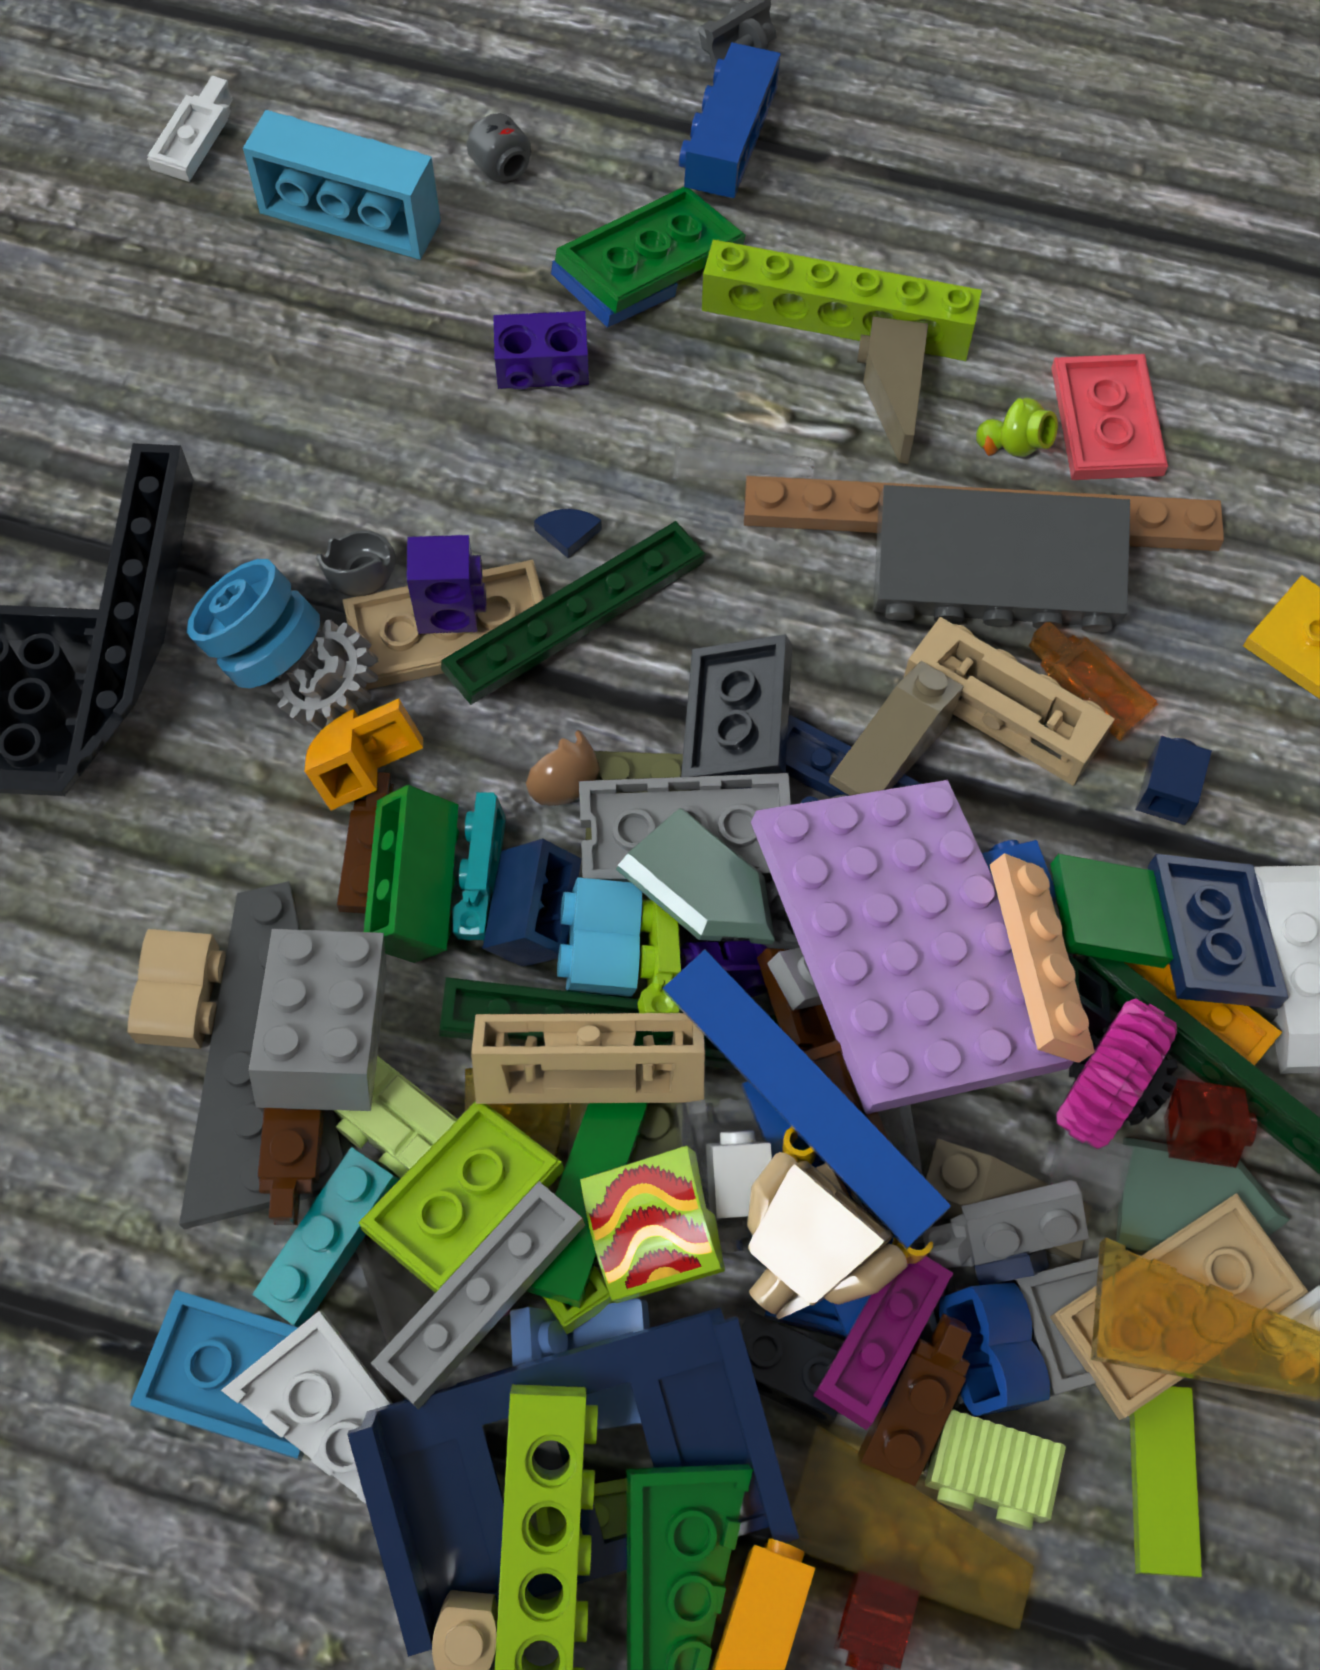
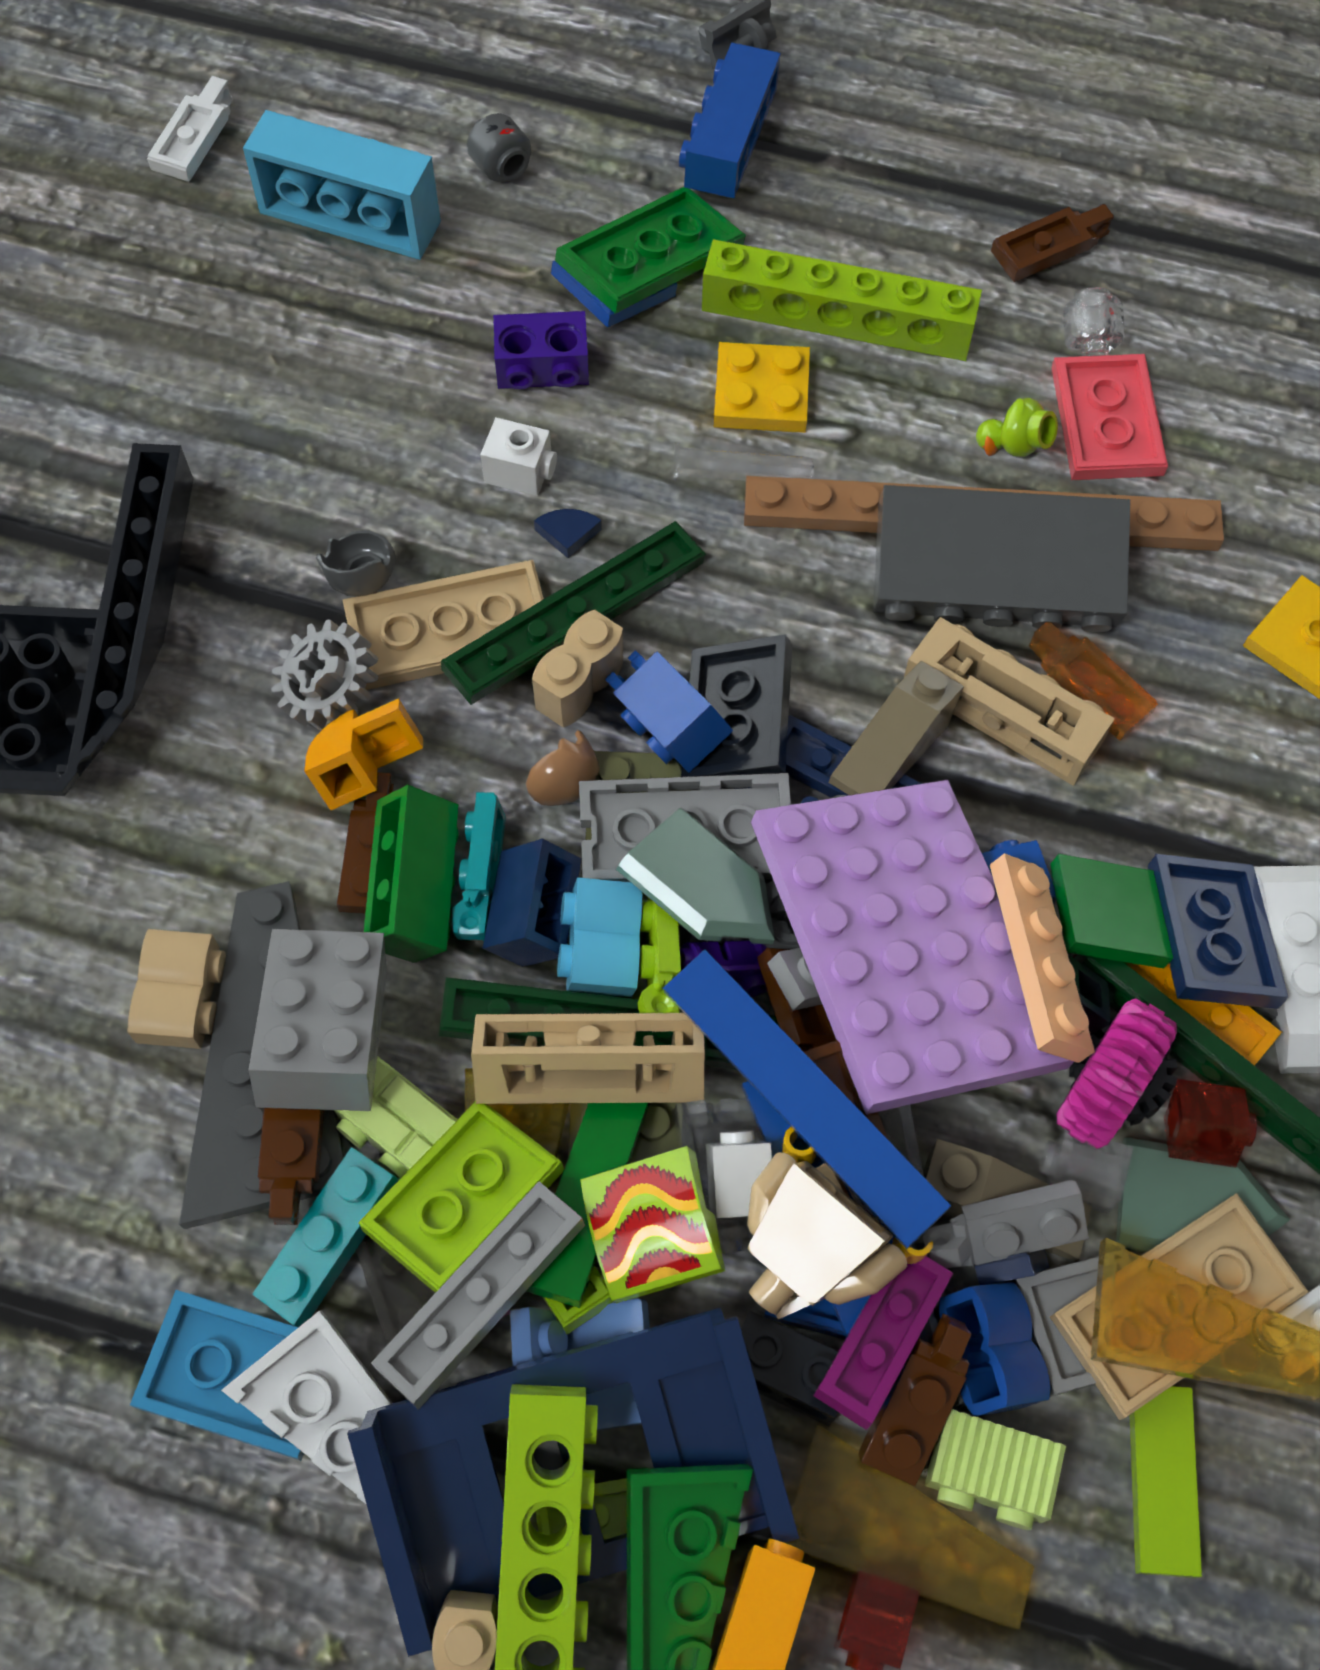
dark azure wheel [187,559,320,689] -> none
dark purple brick [407,535,487,634] -> none
dark tan slope [857,317,928,464] -> none
dark blue brick [1135,736,1212,825] -> none
none -> white brick [480,417,557,496]
none -> tan brick [532,610,623,728]
none -> hinge [605,650,734,773]
none -> yellow plate [713,342,810,433]
none -> reddish brown hinge [991,204,1114,282]
none -> clear head [1063,287,1124,356]

